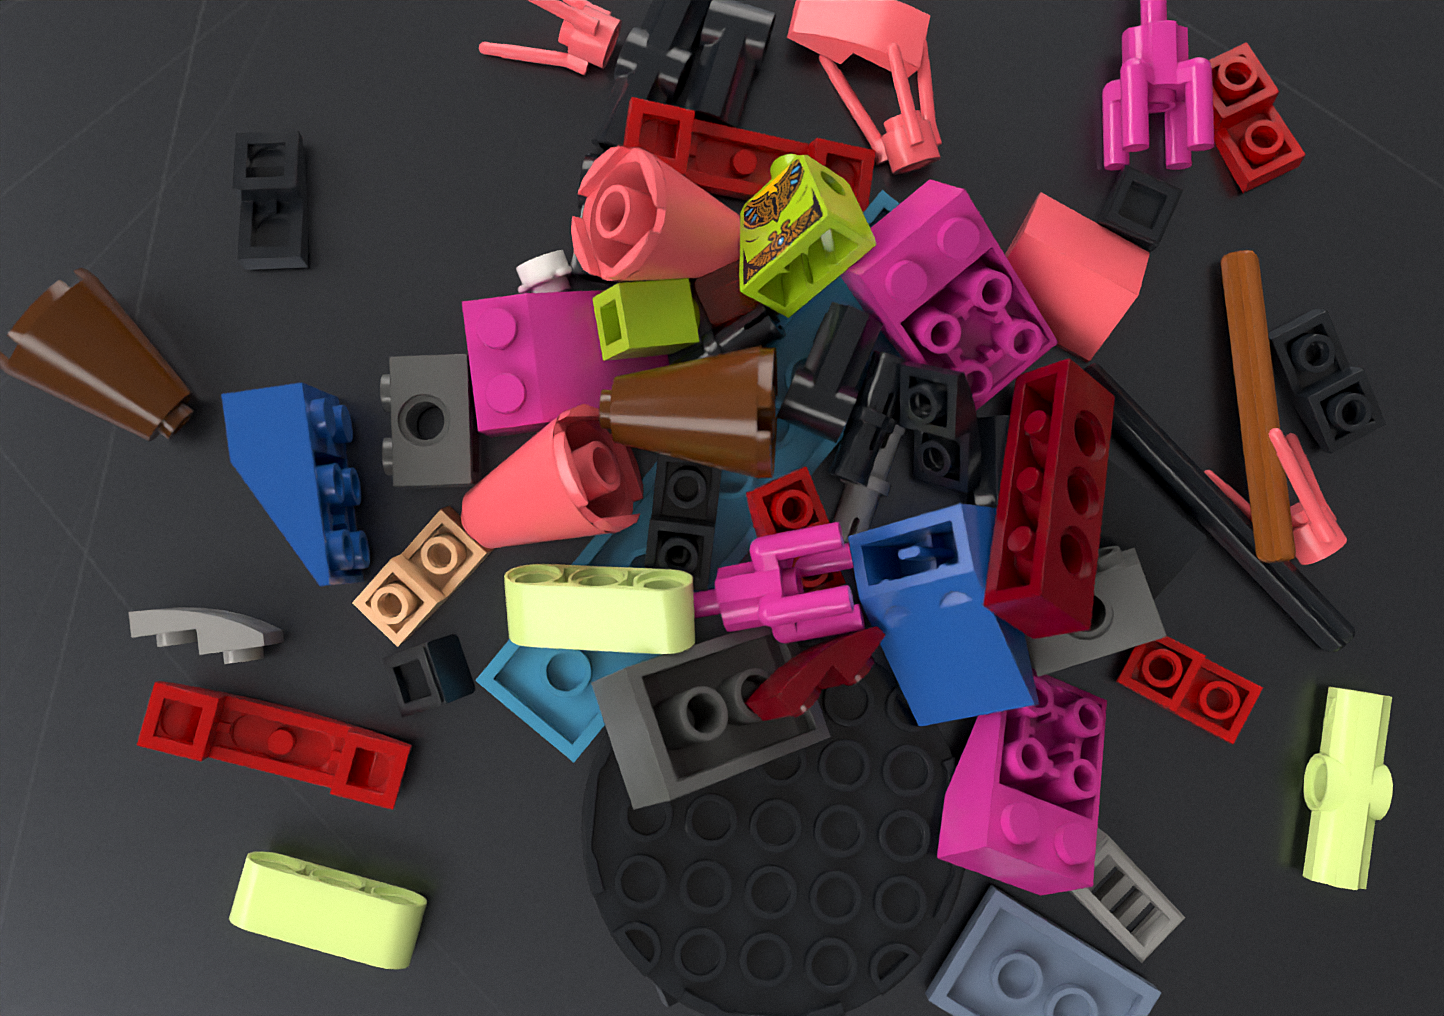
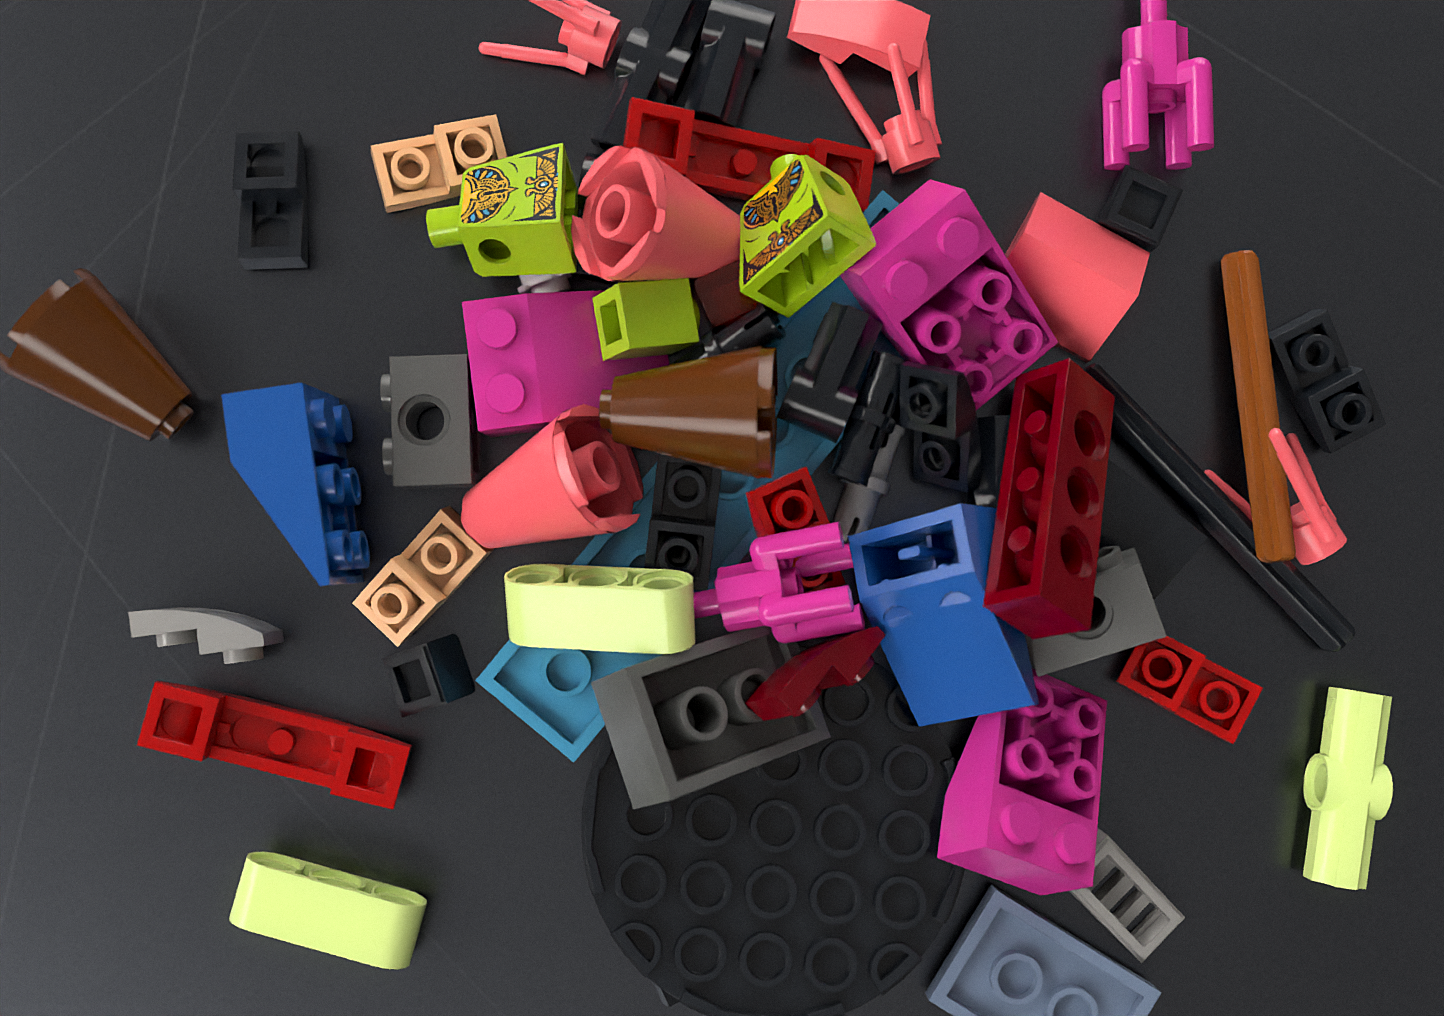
red slope [1208,42,1306,193] -> none
none -> light nougat slope [371,114,507,213]
none -> lime torso [426,143,578,277]

